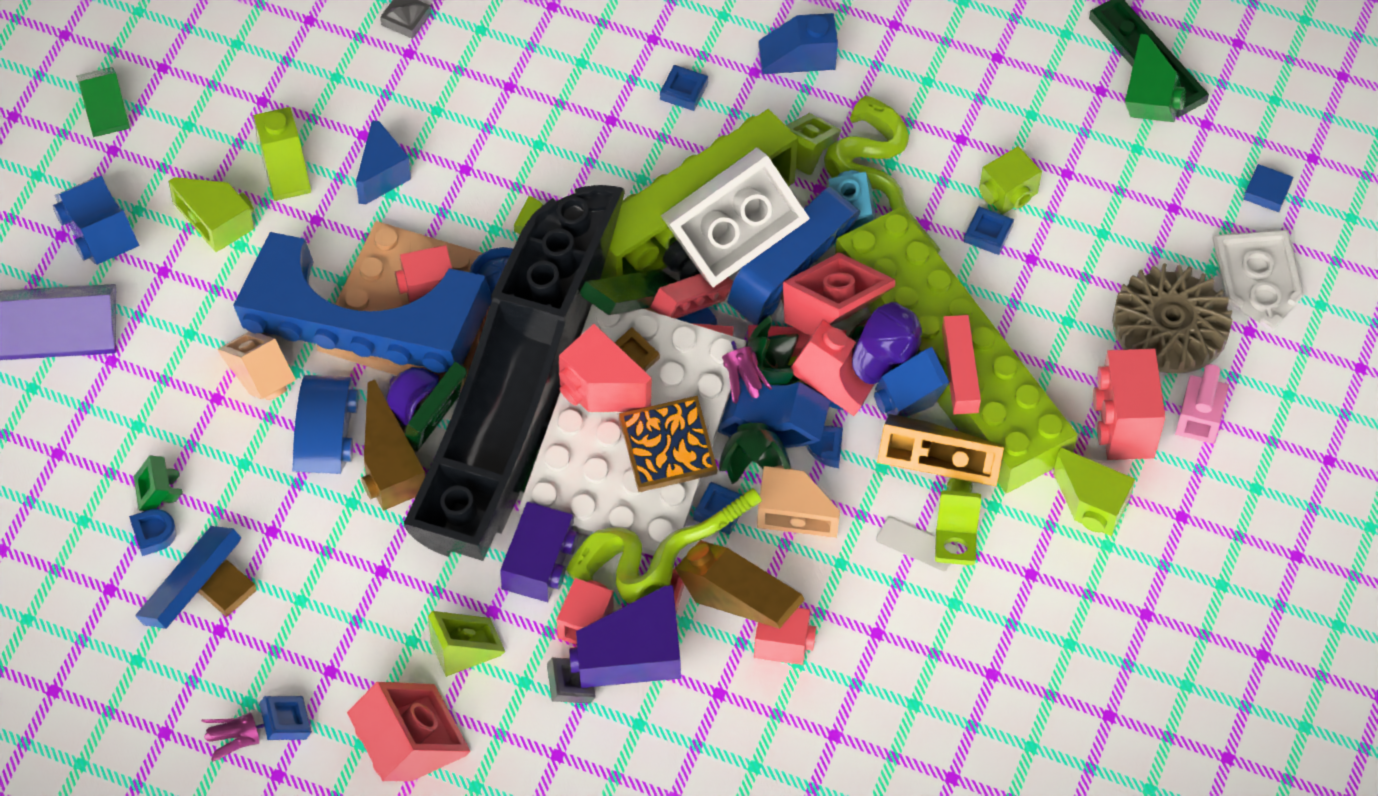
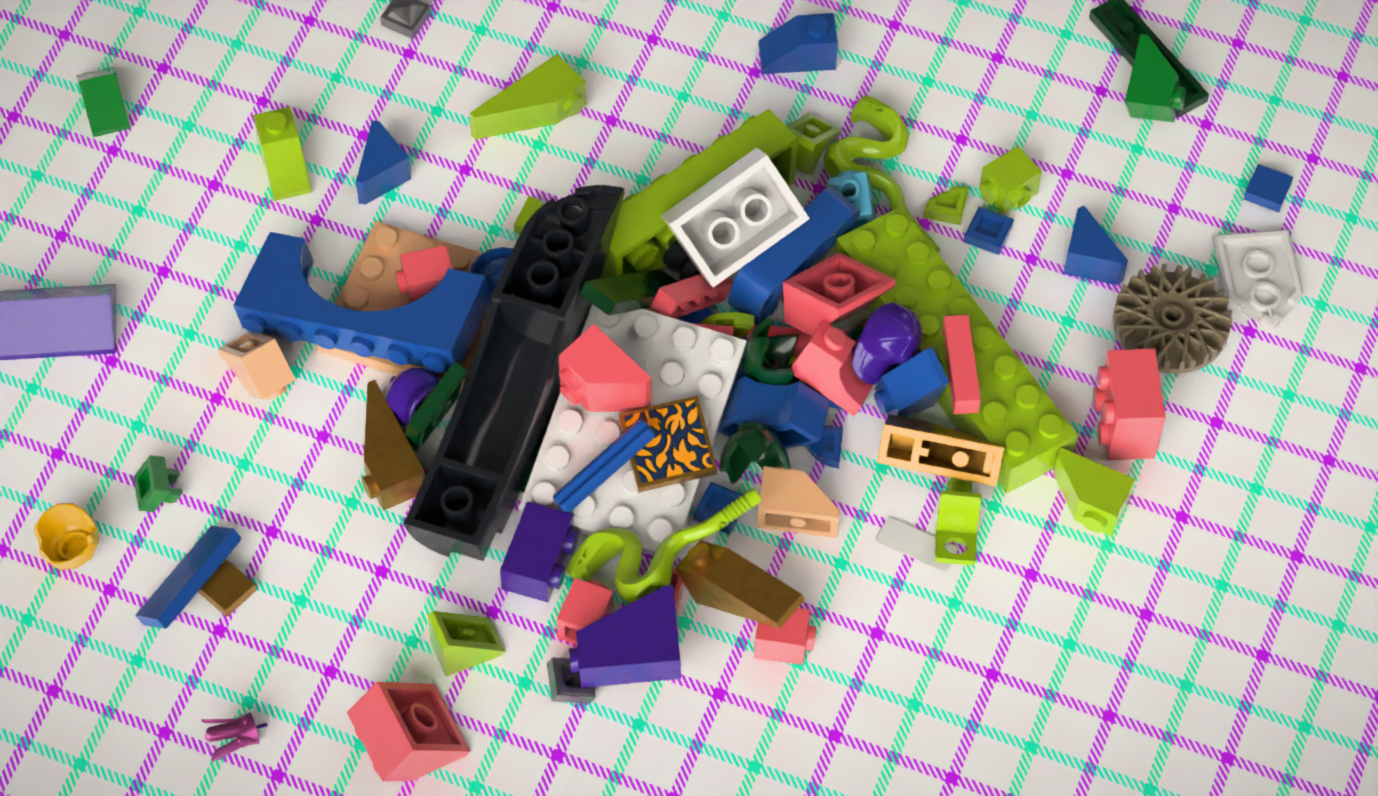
blue brick [52,176,140,265] -> none
blue tile [129,509,176,556] -> none
lime slope [168,177,254,252] -> none
blue tile [259,696,312,740] -> none
blue brick [292,375,359,474] -> none
pearl gold tile [615,327,660,372] -> none
blue tile [660,65,708,111] -> none
flat silver piece [722,341,772,404] -> none
bright pink brick [1175,364,1229,444] -> none
none -> yellow hair [34,503,100,570]
none -> lime slope [469,54,586,140]
none -> blue axle [553,419,655,513]
none -> lime tile [701,312,755,339]
none -> lime tile [923,186,969,225]
none -> blue slope [1063,205,1128,285]

